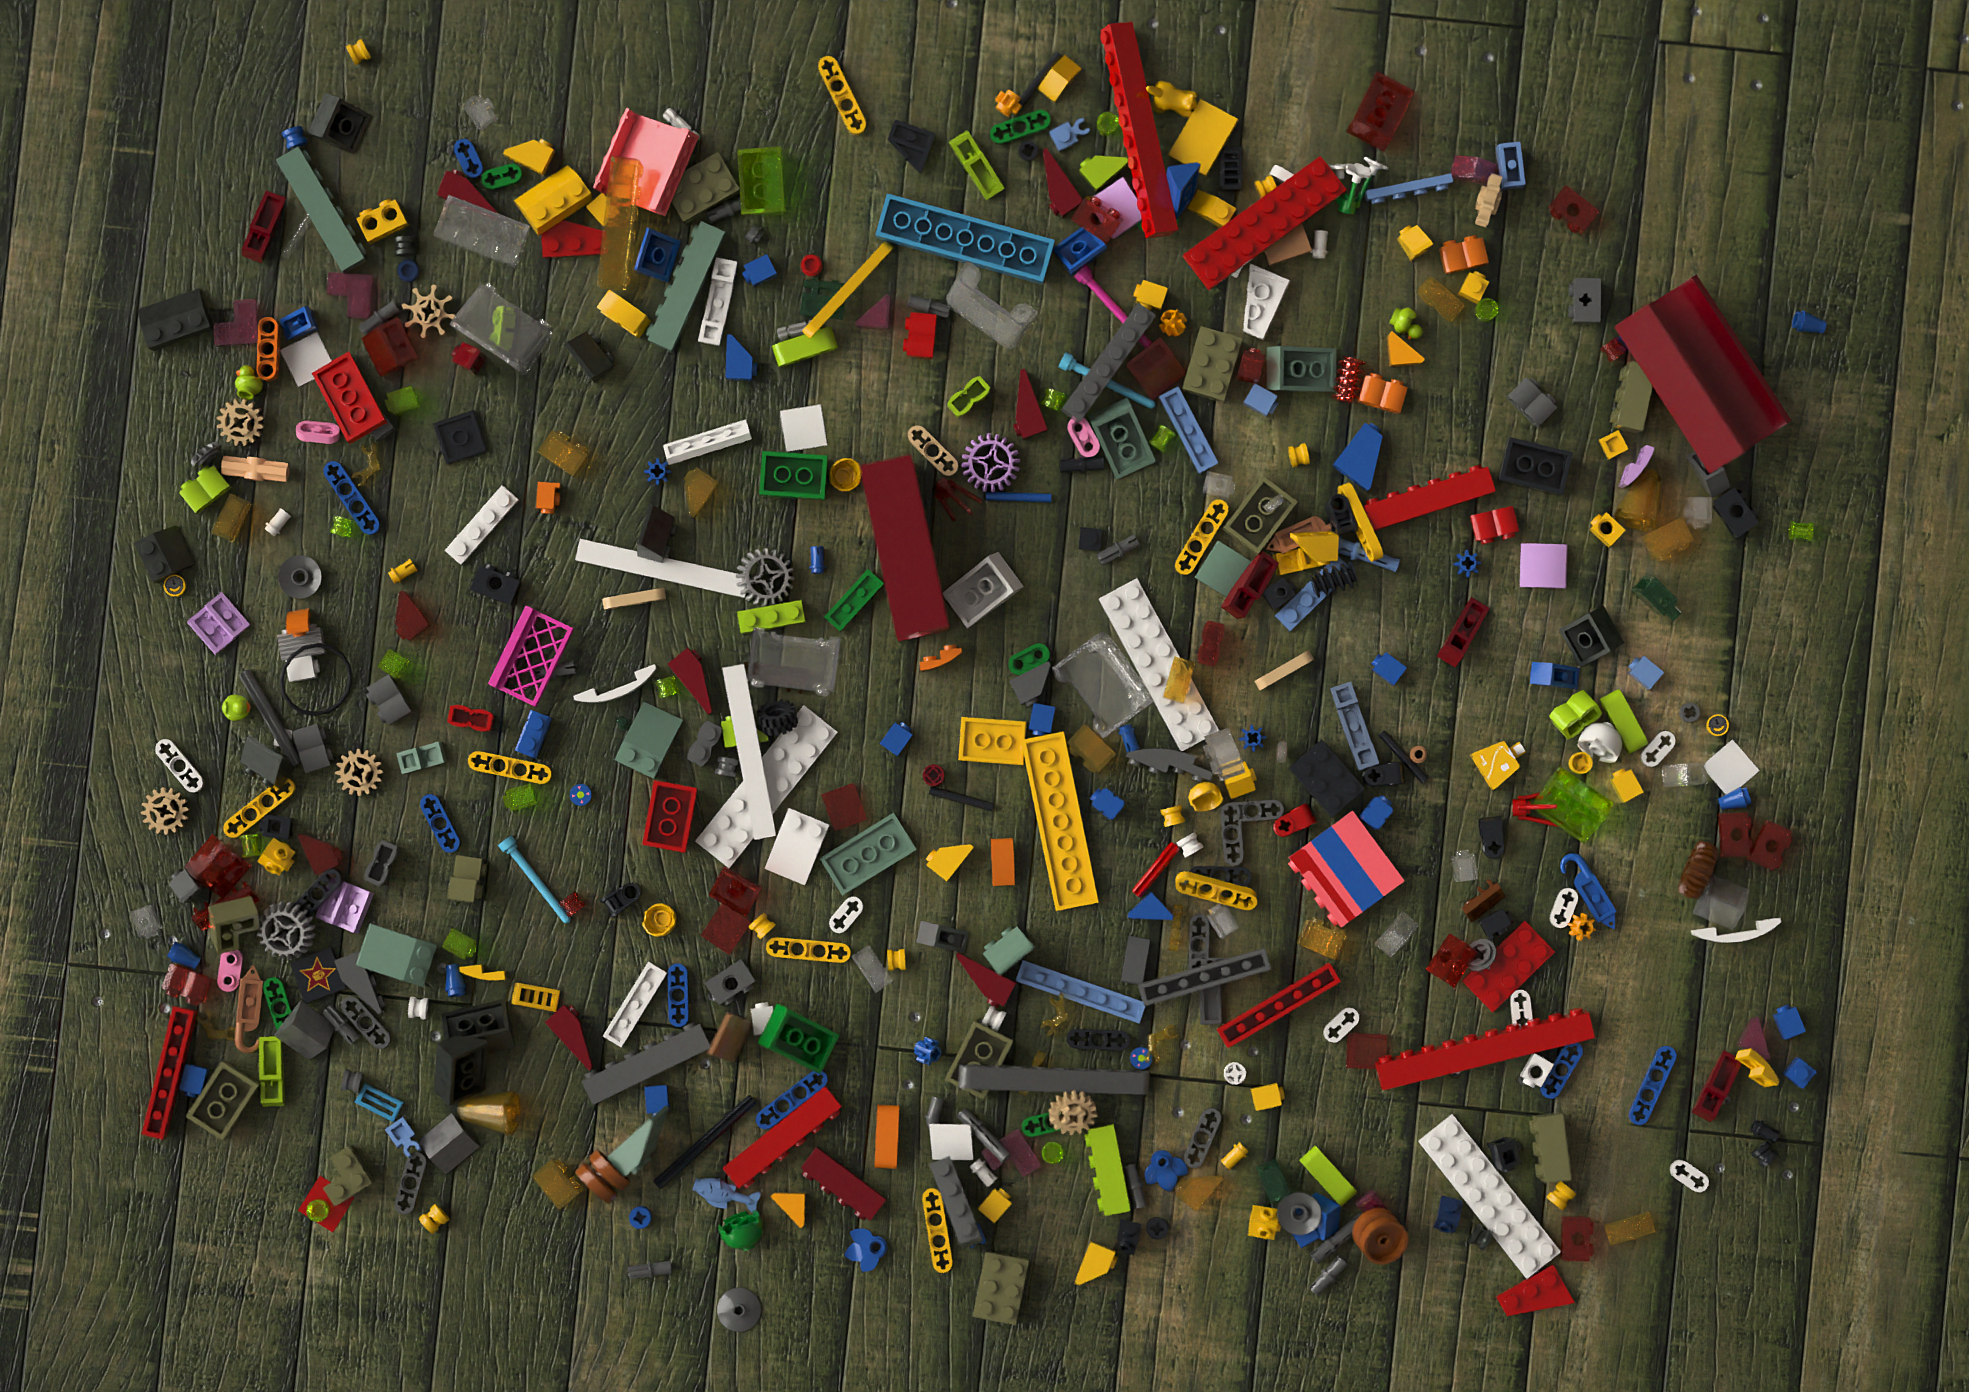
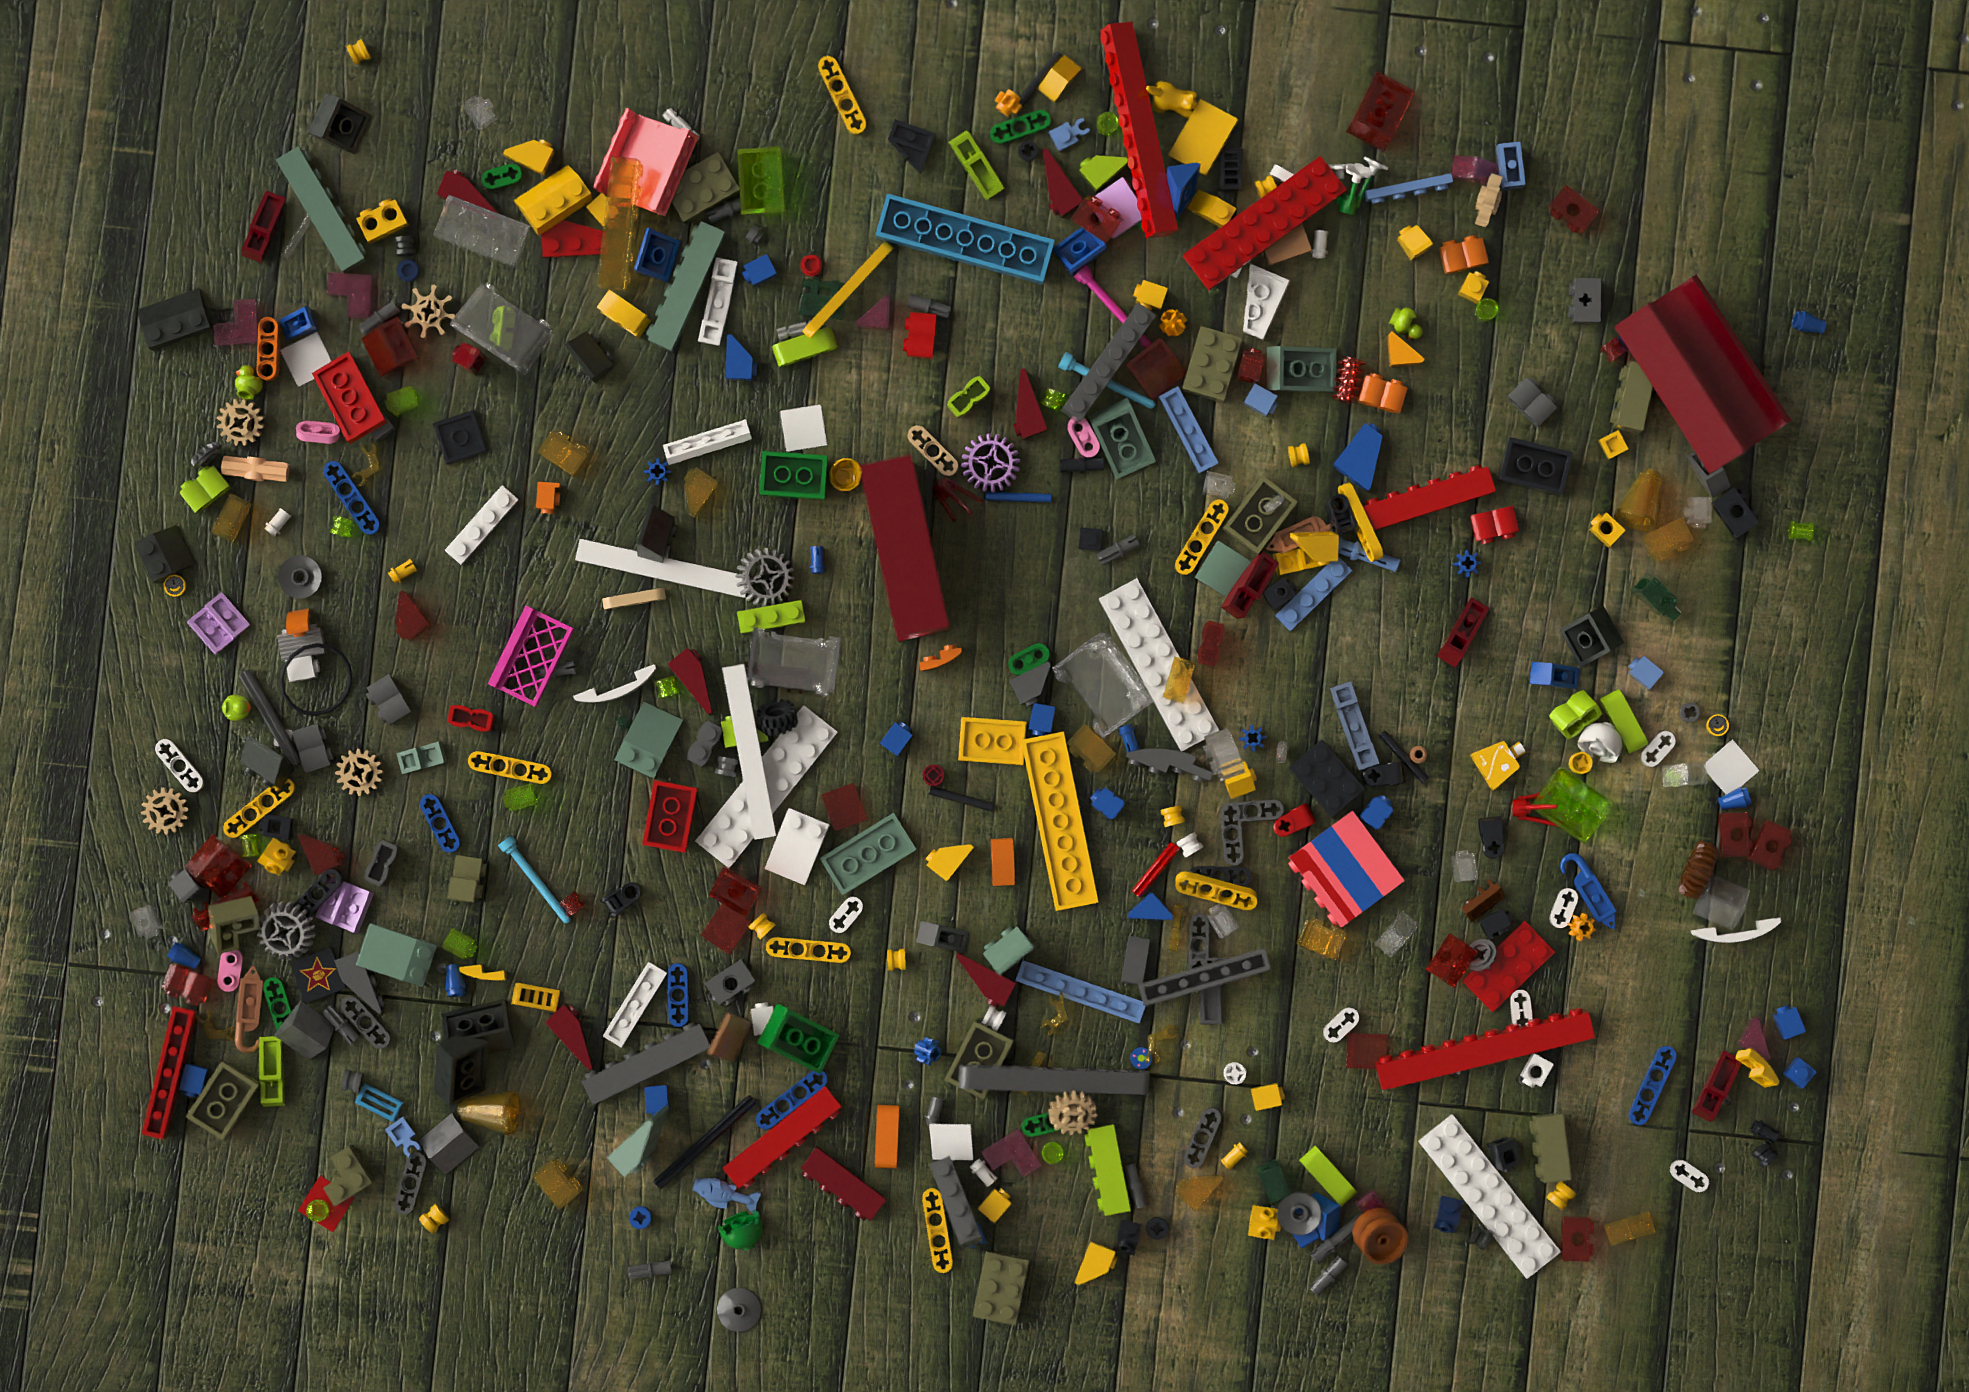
blue wheel [282,126,308,150] -> none
clear neon green brick [377,649,410,679] -> none
white wheel [408,997,429,1020] -> none
blue beam [454,139,484,179] -> none
black brick [470,564,521,606] -> none
blue brick [515,710,553,759] -> none
blue tile [570,784,592,806] -> none
dark orange wheel [575,1149,631,1204] -> none
yellow hair [642,903,677,937] -> none
light orange slope [771,1192,805,1228] -> none
green plate [824,569,884,632] -> none
blue plate [845,1229,887,1272] -> none
clear brick [851,945,893,993] -> none
white slope [942,552,1024,628] -> none
clear windscreen [946,261,1038,348] -> none
dark grey pin [957,1108,1012,1164] -> none
black beam [1066,1029,1130,1050] -> none
blue plate [1144,1150,1188,1191] -> none
clear neon green bush [1148,424,1176,453] -> none
yellow hair [1188,782,1223,812] -> none
red brick [1216,962,1341,1048] -> none
tan beam [1254,650,1314,691] -> none
black piece [1309,561,1357,598] -> none
blue brick [1371,652,1407,686] -> none
clear yellow slope [1416,276,1465,322] -> none
red wing [1496,1264,1575,1316] -> none
lavender slope [1520,543,1568,588] -> none
blue beam [1540,1042,1583,1099] -> none
yellow brick [1610,768,1643,803] -> none
lavender slope [1619,445,1654,488] -> none

